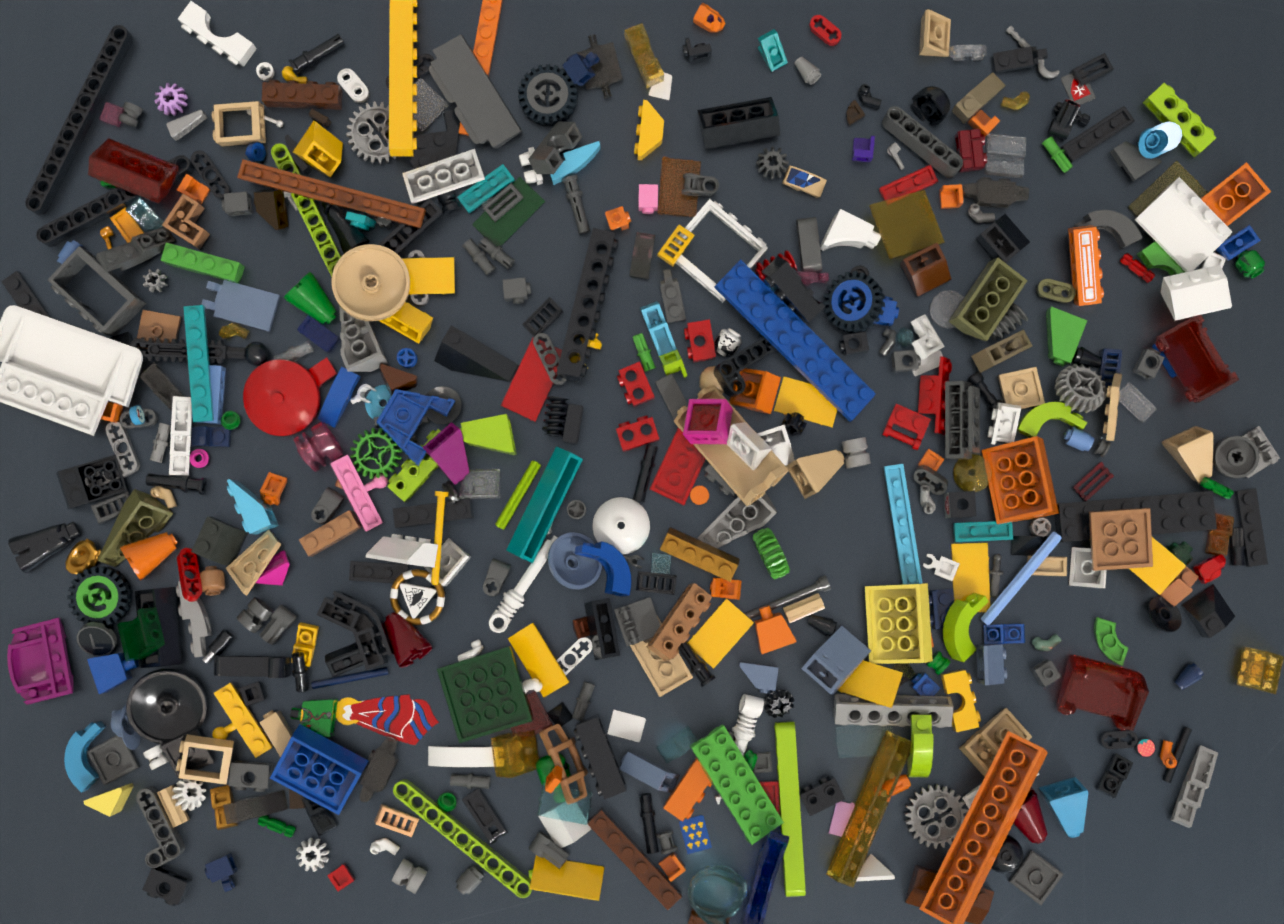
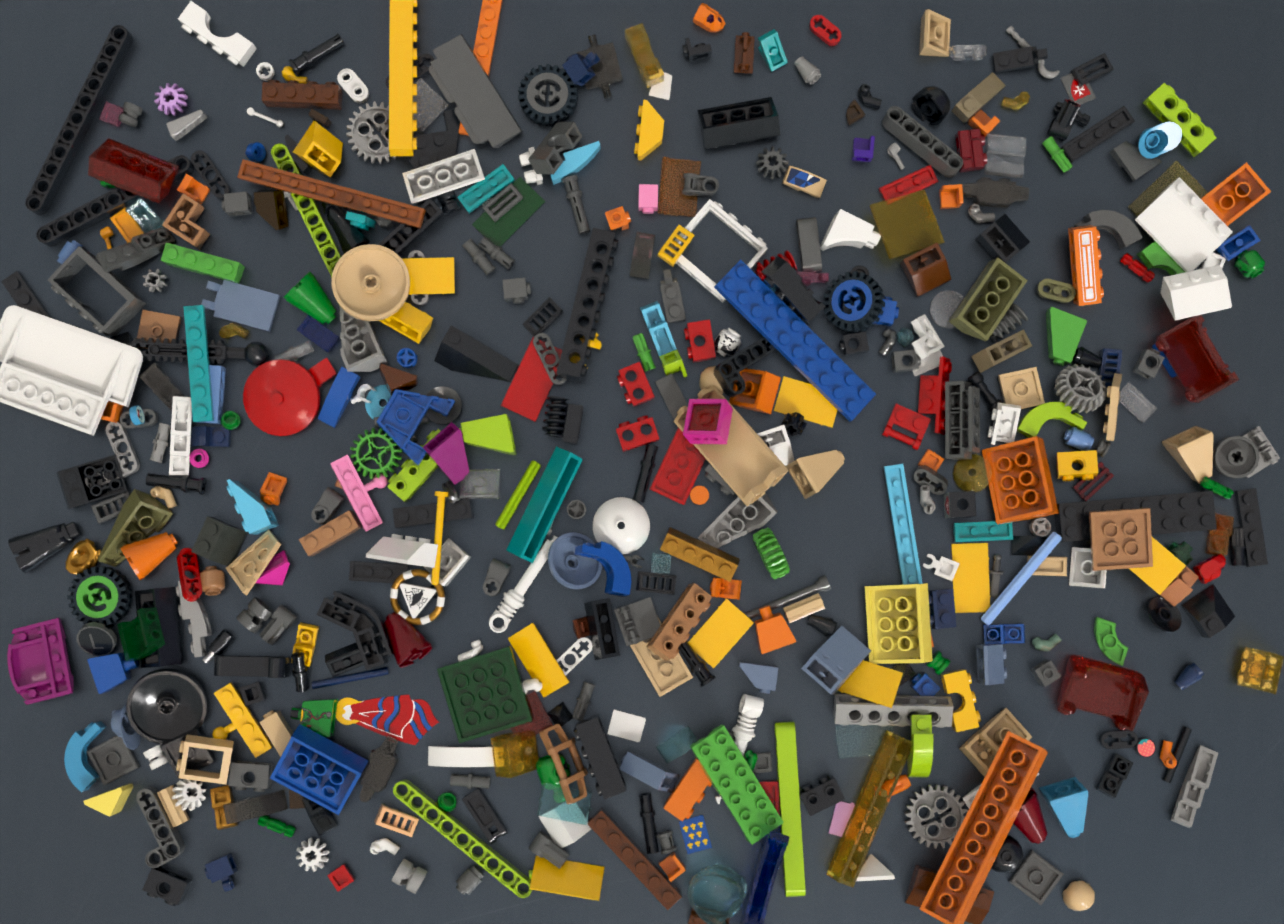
tan window [212,101,266,146] -> none
clear pink wheel [294,421,344,472] -> none
orange tile [545,765,563,793] -> none
white slope [727,422,772,470] -> none
black gear [764,690,795,718] -> none
light grey wheel [841,437,871,469] -> none
lime arch [943,593,989,663] -> none
none -> reddish brown hinge [734,32,755,74]
none -> yellow brick [1056,450,1098,481]
none -> tan hair [1063,880,1095,911]

